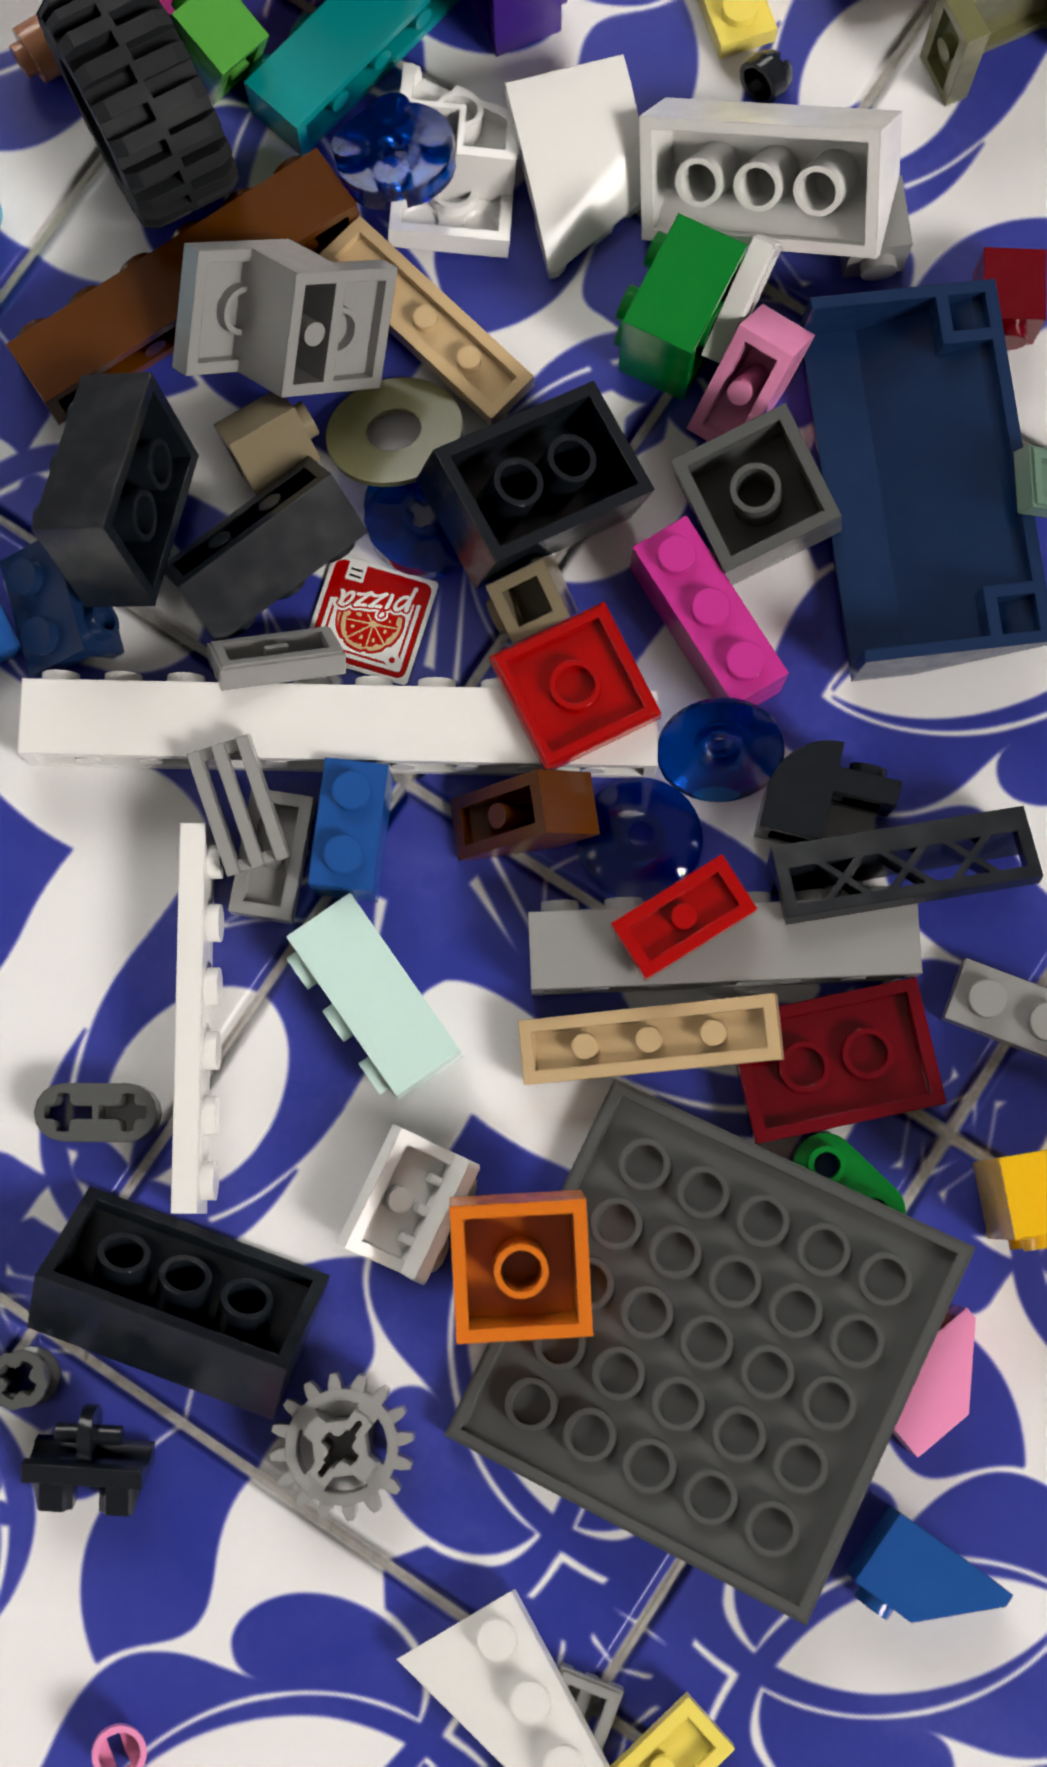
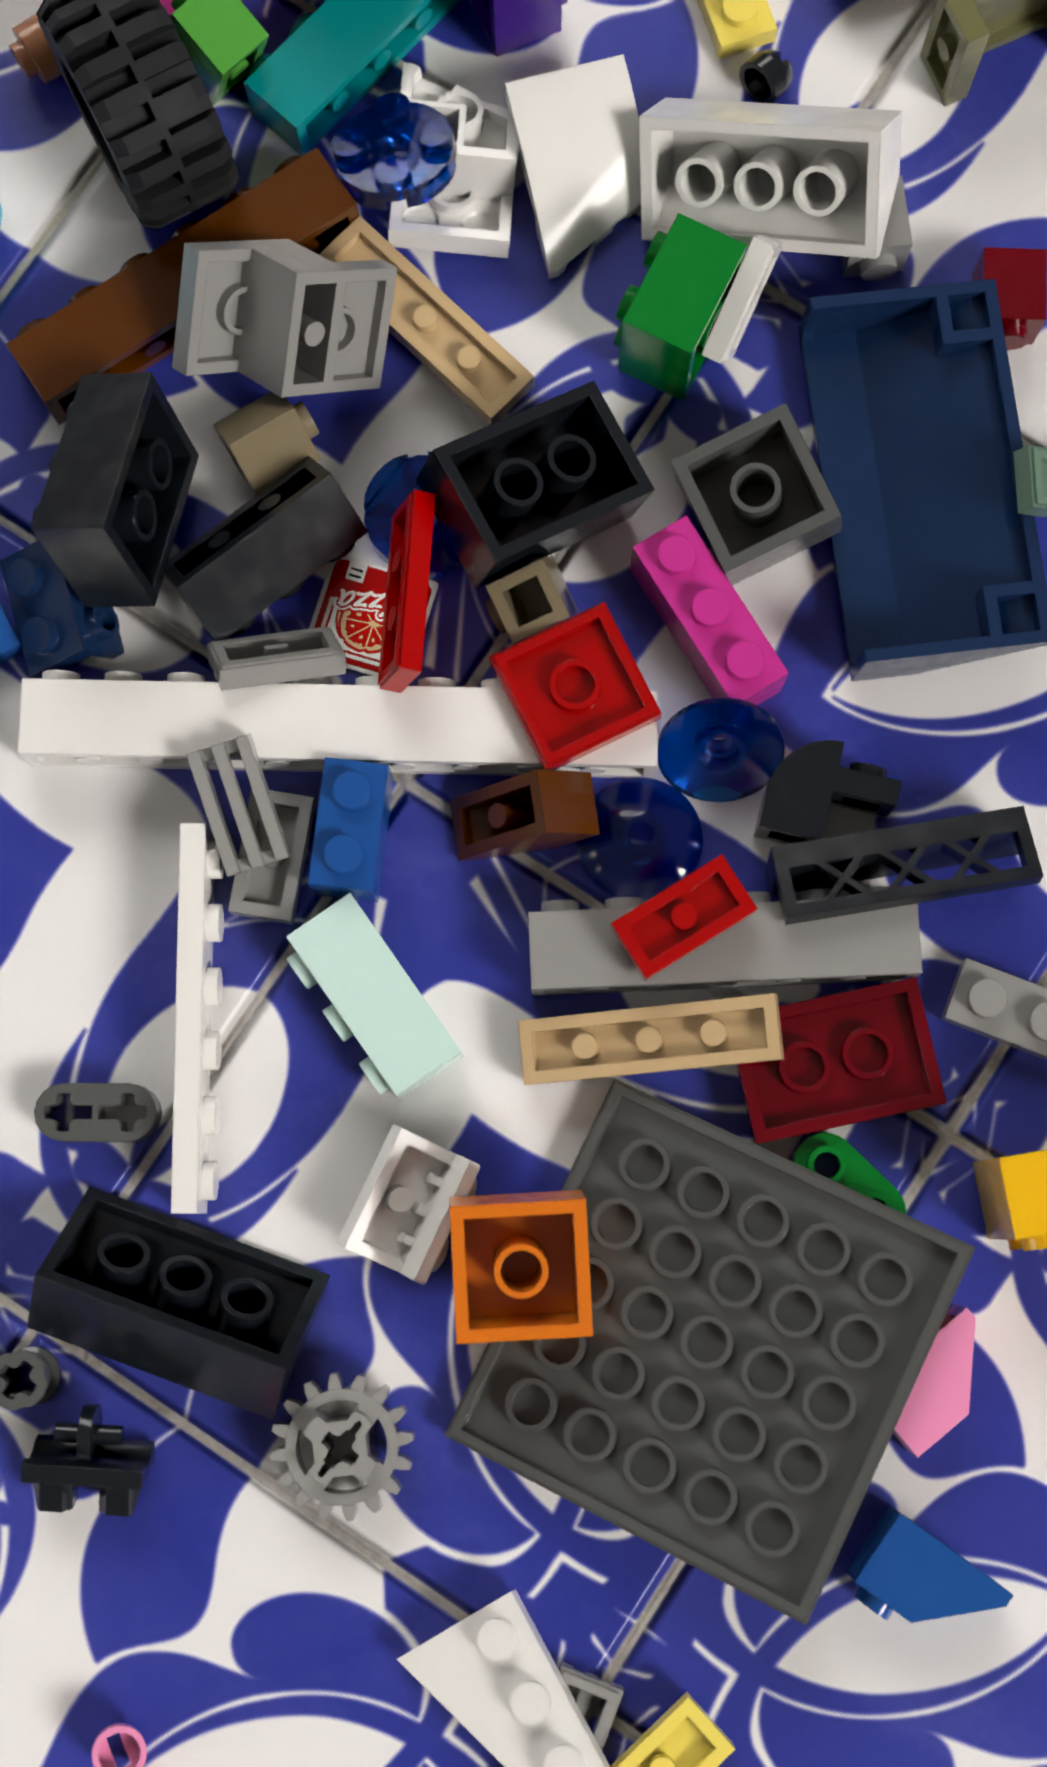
olive gear [326,377,463,487] -> none
bright pink slope [686,304,815,441] -> none
none -> red tile [378,489,436,693]

